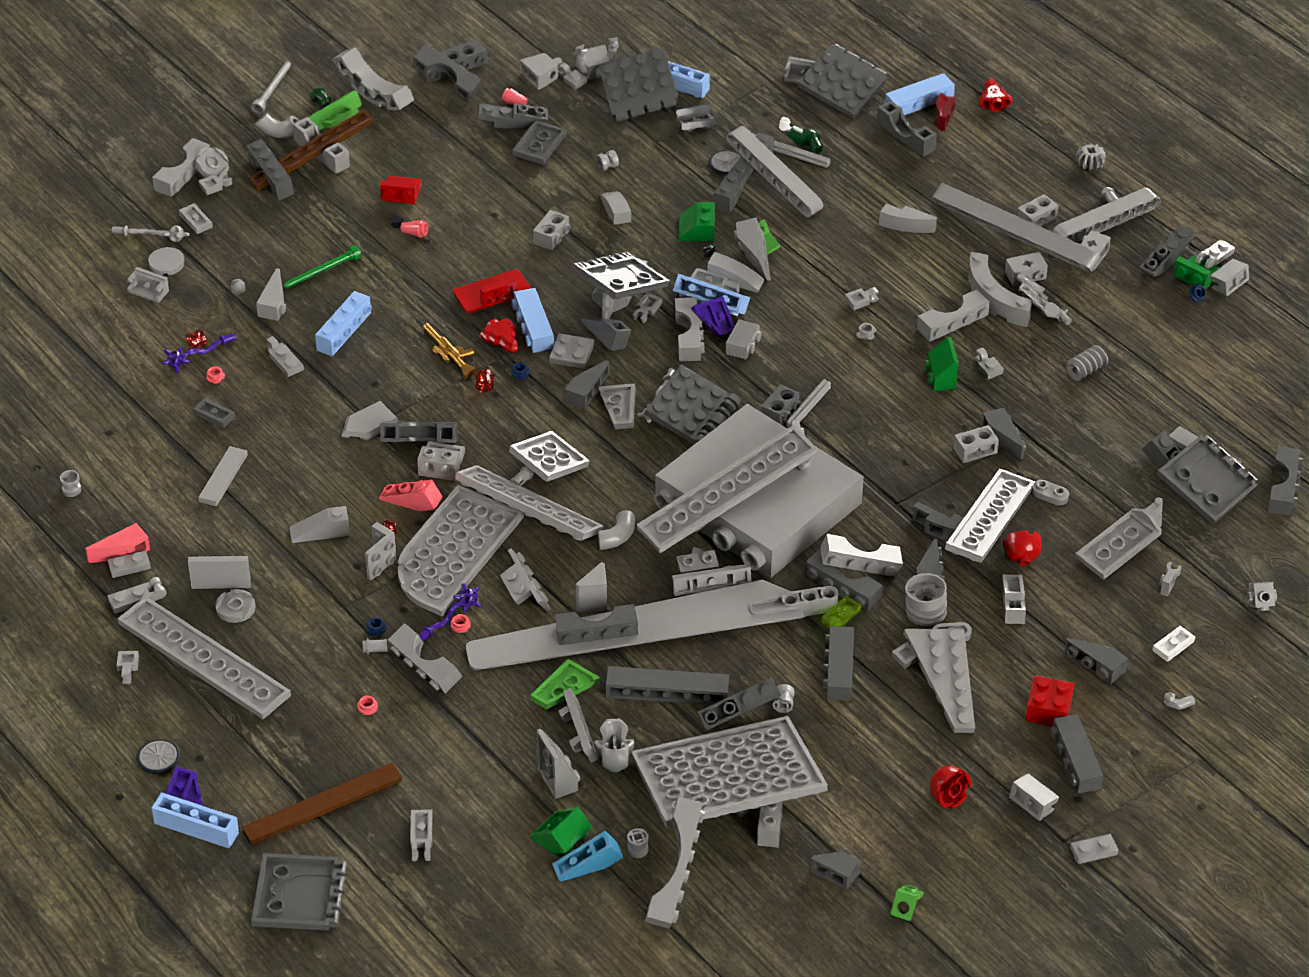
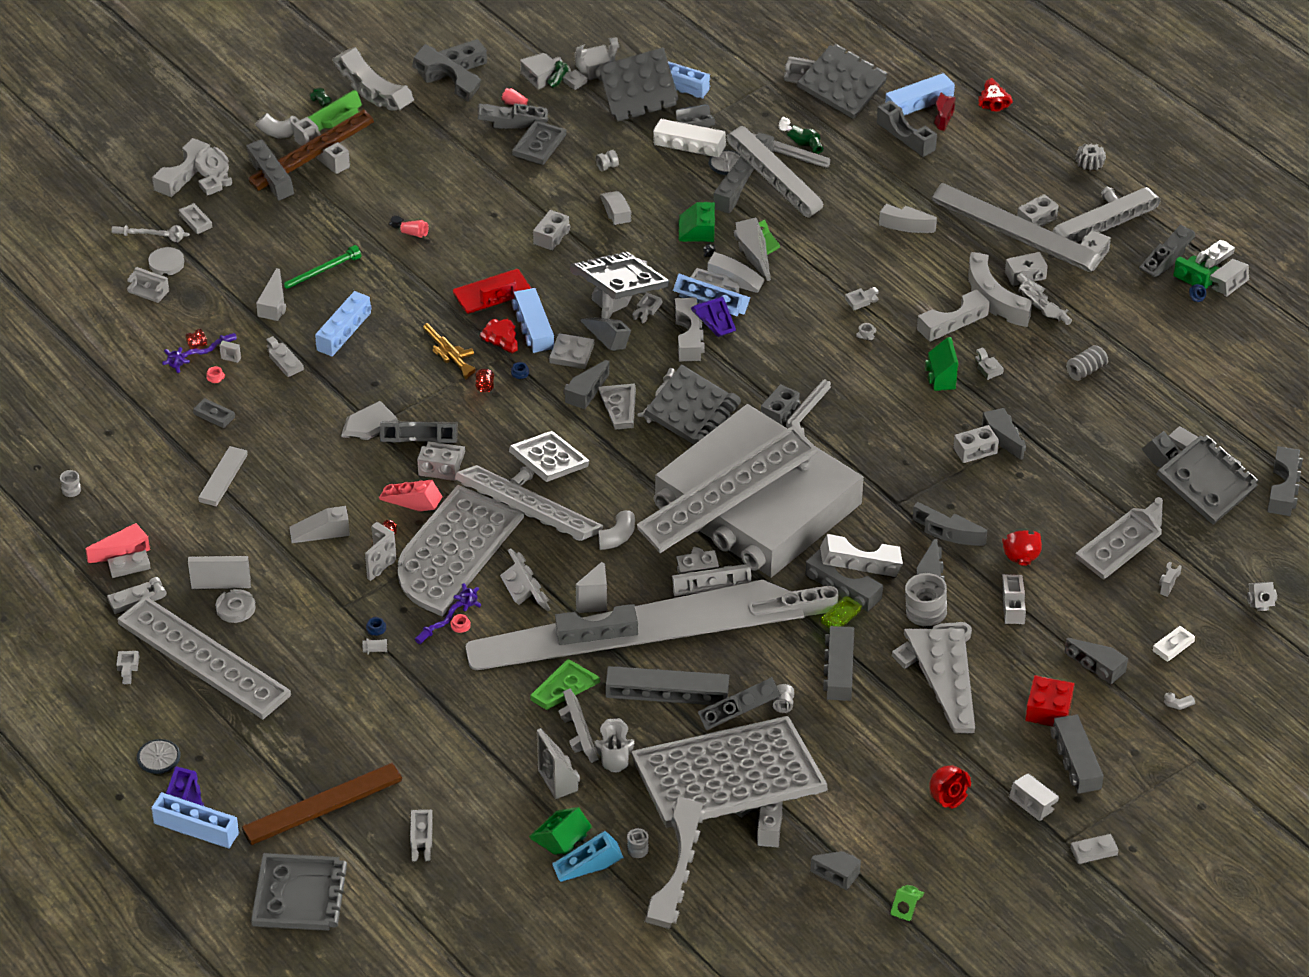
light grey hinge [231,279,246,295] -> none
light grey piece [250,62,291,115] -> none
coral plate [357,696,378,715] -> none
red bracket [380,176,422,204] -> none
light grey arch [388,623,462,694] -> none
light grey brick [726,319,762,359] -> none
plate [945,469,1035,563] -> none
light grey plate [1032,480,1069,506] -> none
none -> light grey plate [220,341,241,363]
none -> dark green arm [546,60,569,88]
none -> white brick [653,119,726,157]

